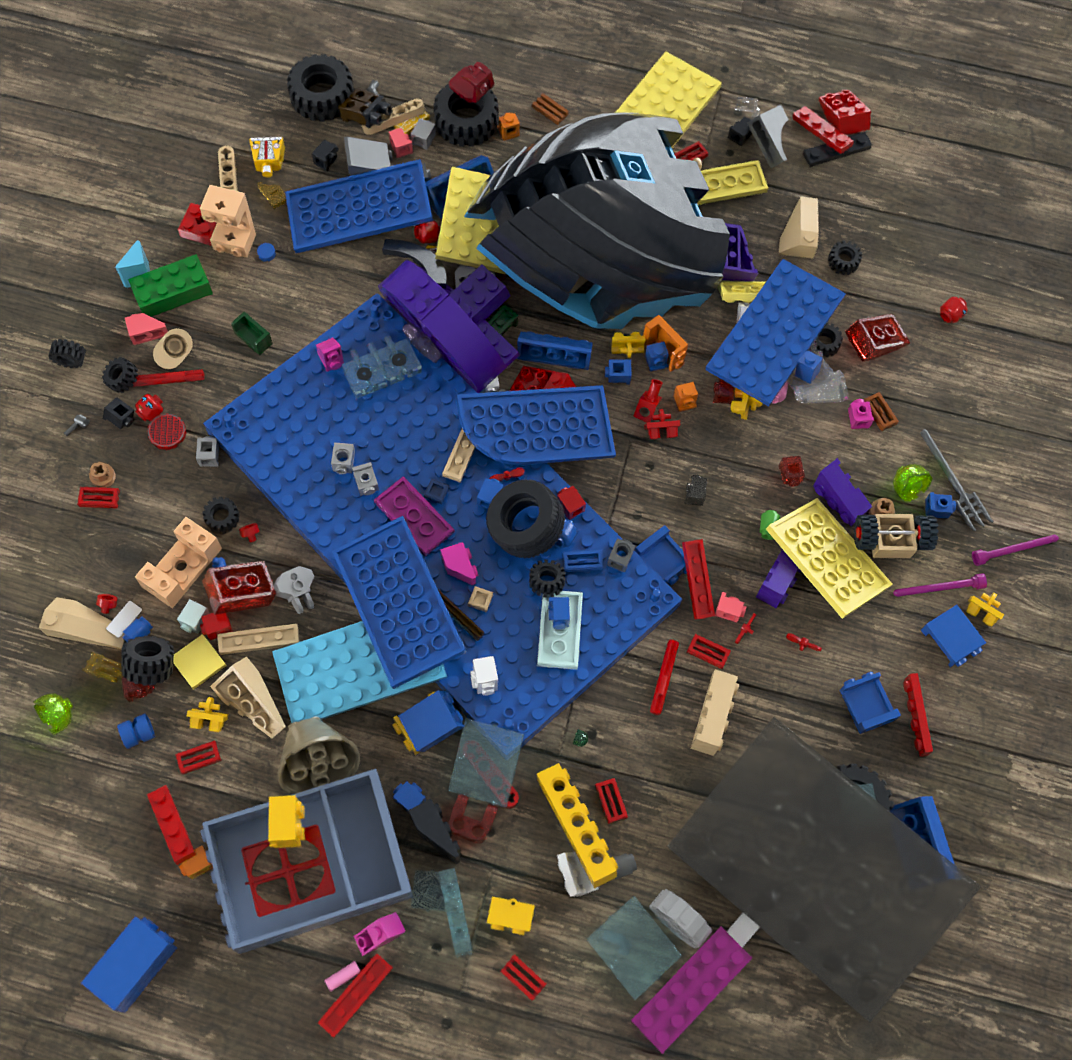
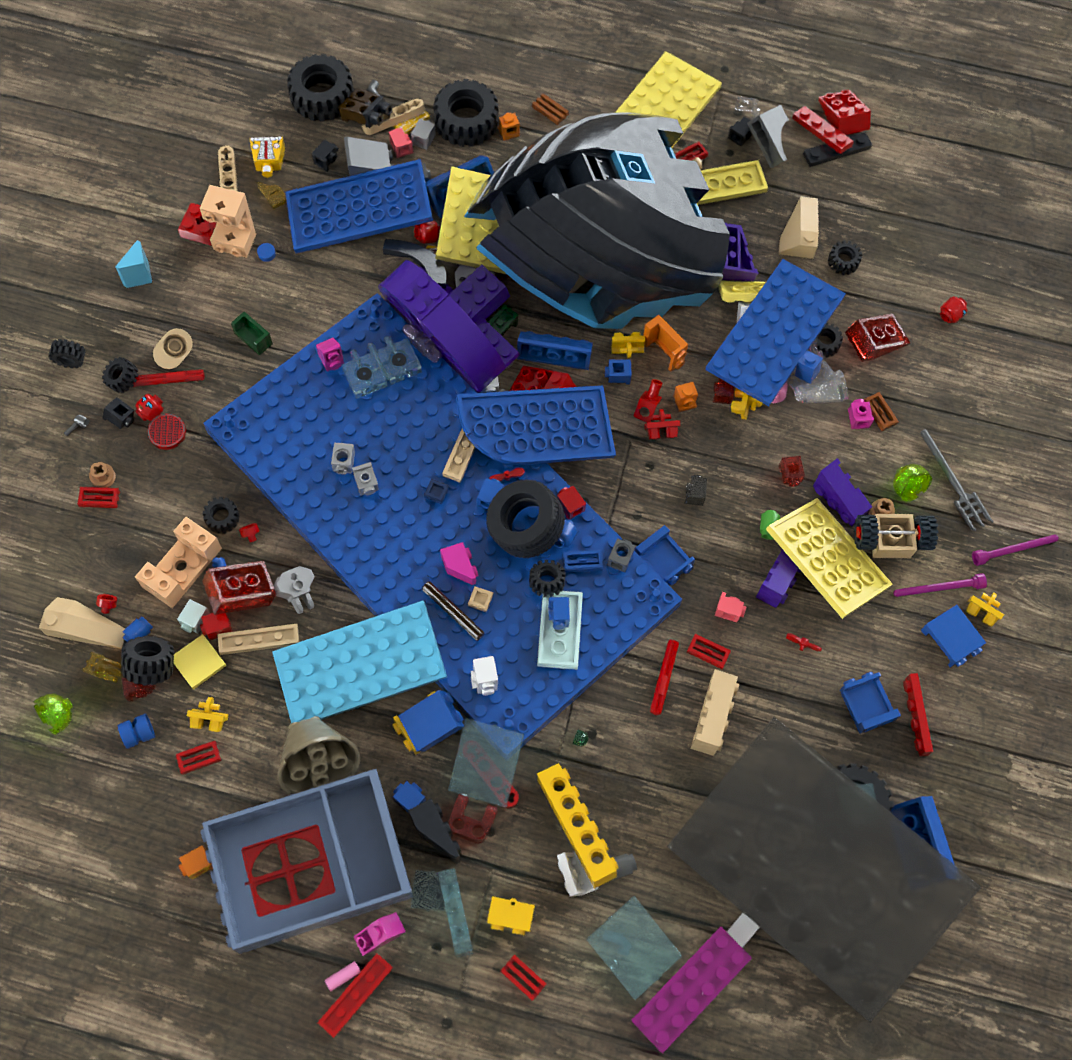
blue brick [81,916,177,1013] -> none
white sticker [106,601,142,638] -> none
coral slope [125,313,168,345] -> none
green brick [128,254,213,317] -> none
red plate [147,785,197,865] -> none
light grey brick [196,436,219,467] -> none
tan wedge [210,656,286,738] -> none
yellow brick [268,795,305,848] -> none
blue plate [332,516,467,689] -> none
magenta tile [374,476,455,556] -> none
dark red piece [449,62,495,103] -> none
red tile [595,778,628,824] -> none
blue brick [645,342,669,372] -> none
light grey connector [649,889,712,948] -> none
red plate [682,539,715,619] -> none
red piece [735,613,756,644] -> none
blue brick [925,492,956,518] -> none

